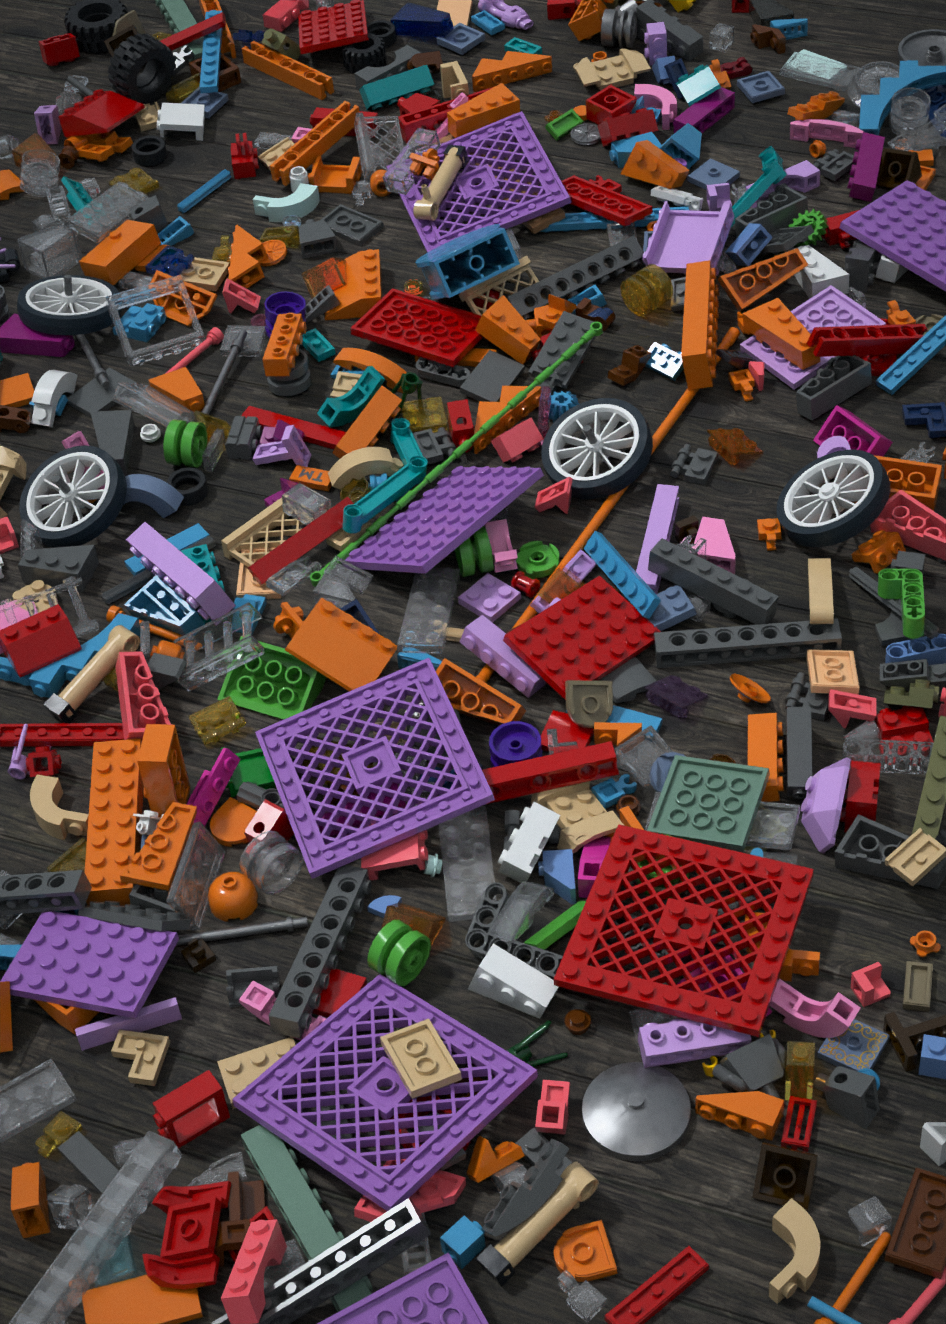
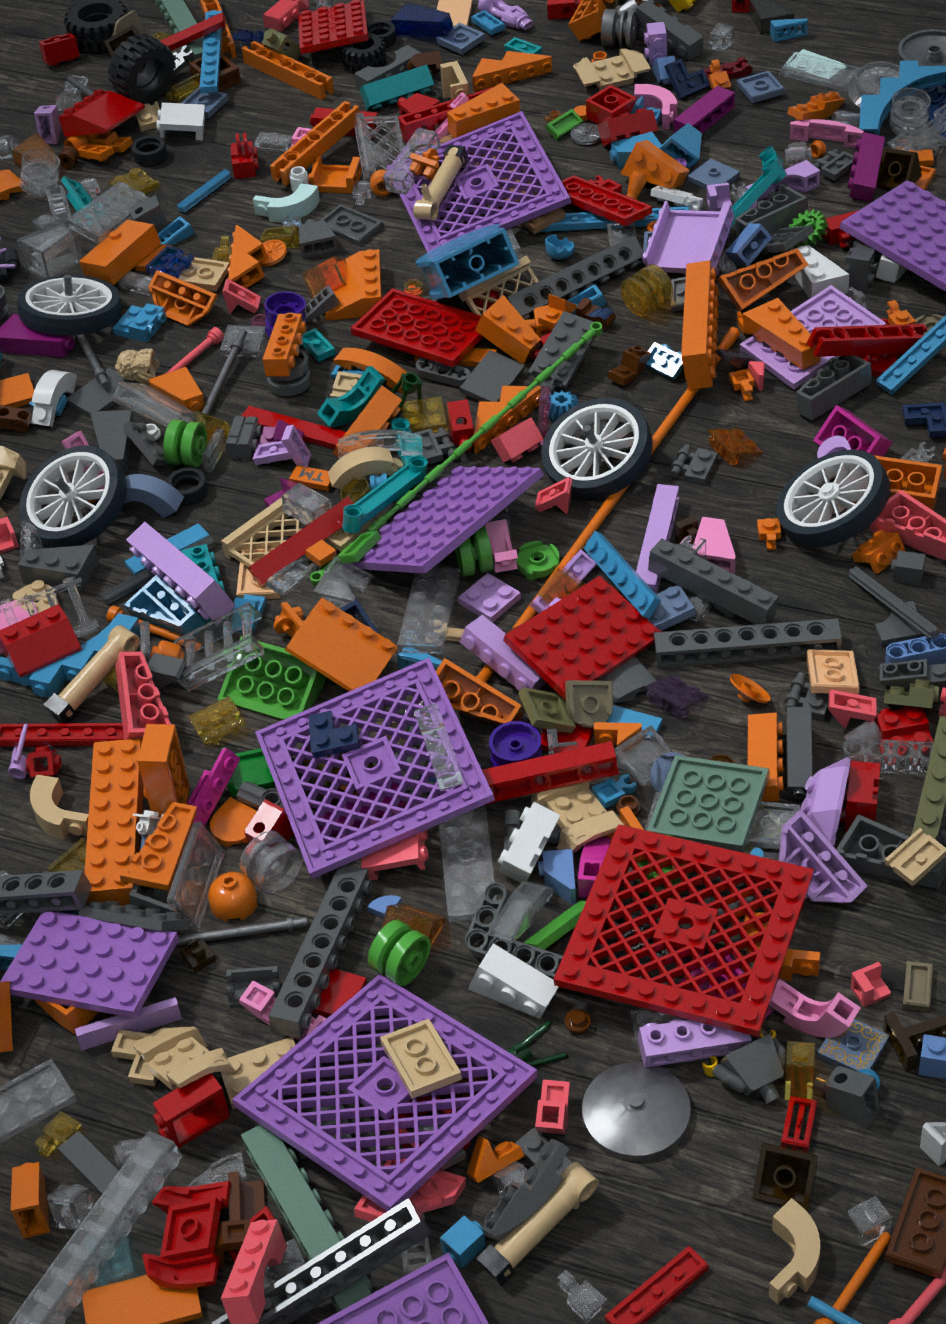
clear window [106,275,204,366] -> none
tan plate [258,137,295,171] -> none
light aqua plate [424,853,442,877] -> none
red bush [511,571,540,598] -> none
orange tile [554,1220,617,1282] -> none
slope [676,64,721,106] -> none
orange slope [695,1091,784,1141] -> none
reddish brown slope [750,24,786,54] -> none
tan beam [808,558,834,624] -> none
bright green beam [878,569,925,639] -> none
orange plate [910,931,941,957] -> none
none -> tan hair [115,349,160,385]
none -> dark grey plate [124,421,169,467]
none -> tan piece [132,1027,235,1091]
none -> orange tile [305,540,337,567]
none -> dark blue plate [308,711,360,759]
none -> clear slope [338,430,423,459]
none -> bright green tile [339,531,382,564]
none -> clear slope [414,703,464,791]
none -> olive plate [518,687,576,733]
none -> dark azure hair [545,235,575,260]
none -> orange cone [626,171,647,200]
none -> lavender wedge [778,810,867,903]
none -> clear head [785,141,812,167]

